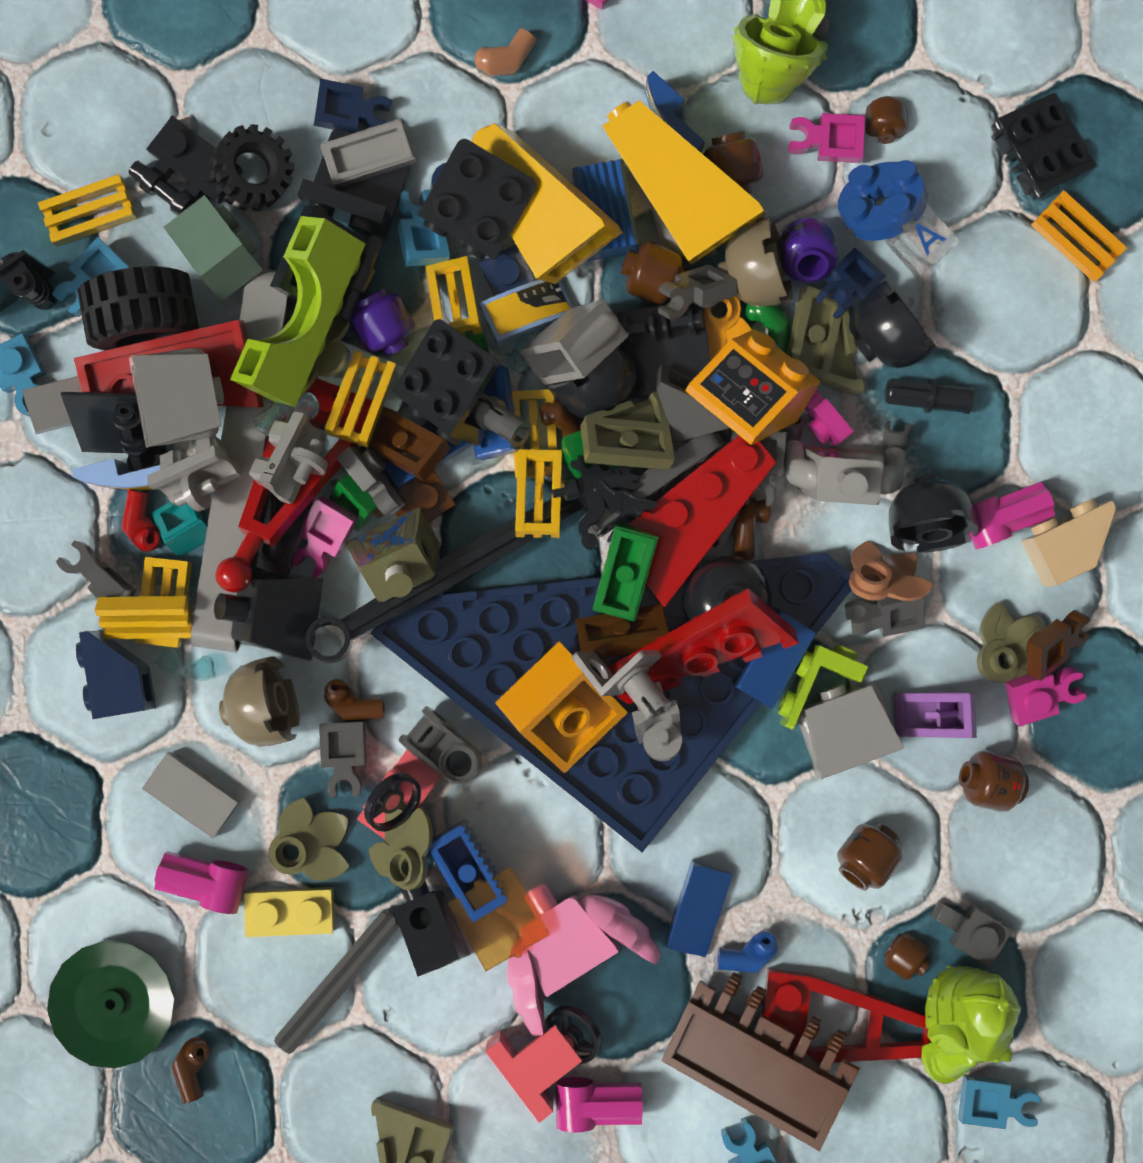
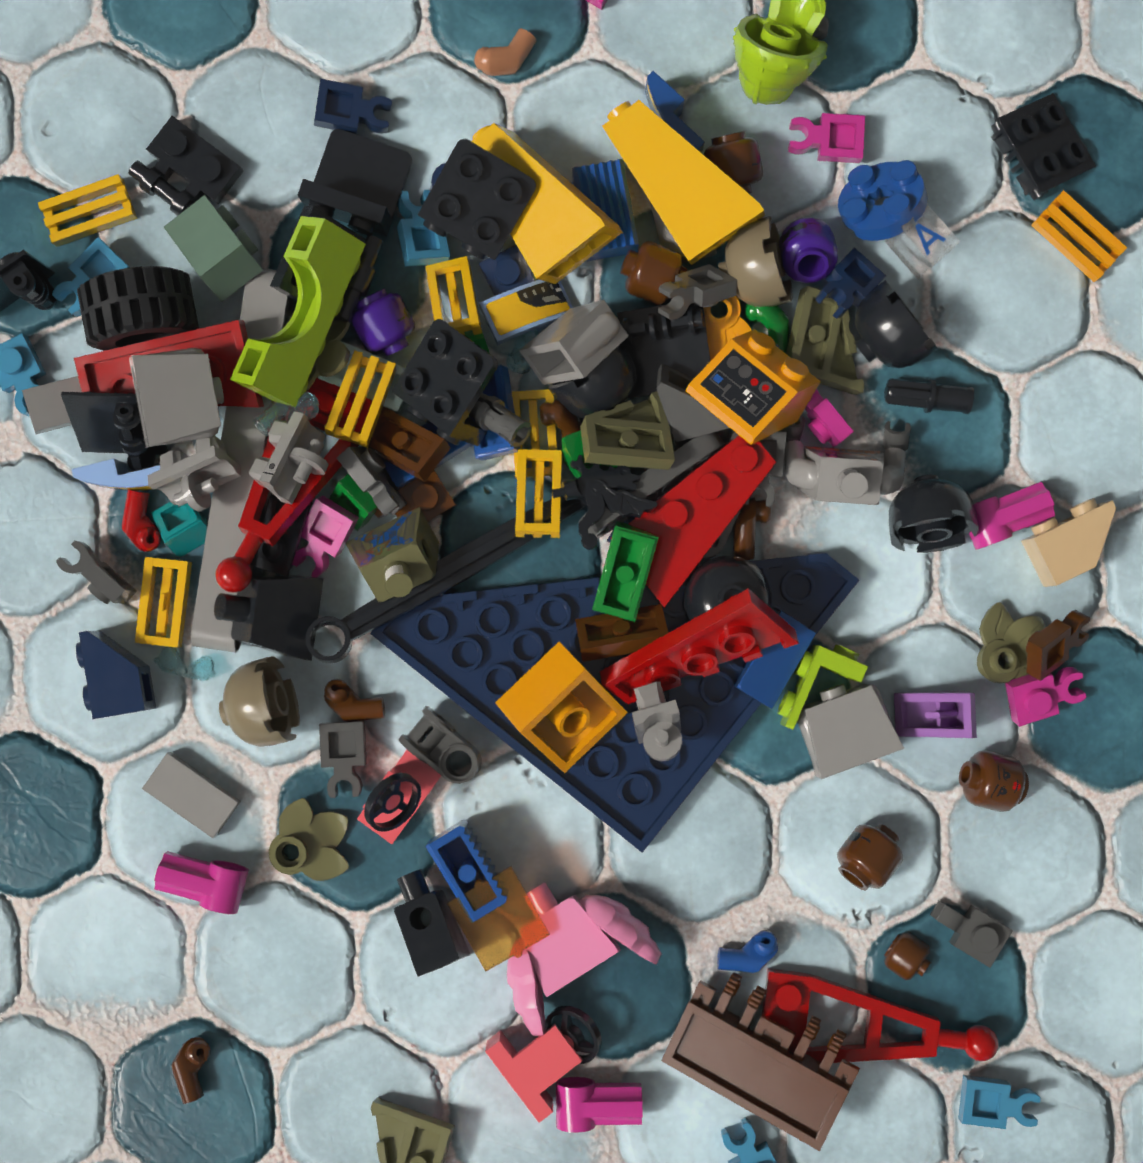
dark green piece [47,940,175,1069] -> none
yellow tile [95,596,193,639] -> none
black tyre [210,124,295,211] -> none
light yellow plate [244,887,335,937] -> none
dark grey axle [274,909,399,1054] -> none
light grey tile [320,118,417,189] -> none
olive plate [368,808,433,890] -> none
light grey bracket [572,650,671,721] -> none
blue slope [664,860,733,957] -> none
dark grey plate [845,597,925,637] -> none
nougat plate [849,541,933,601] -> none
reddish brown piece [865,96,908,144] -> none
lime head [921,965,1021,1084] -> none

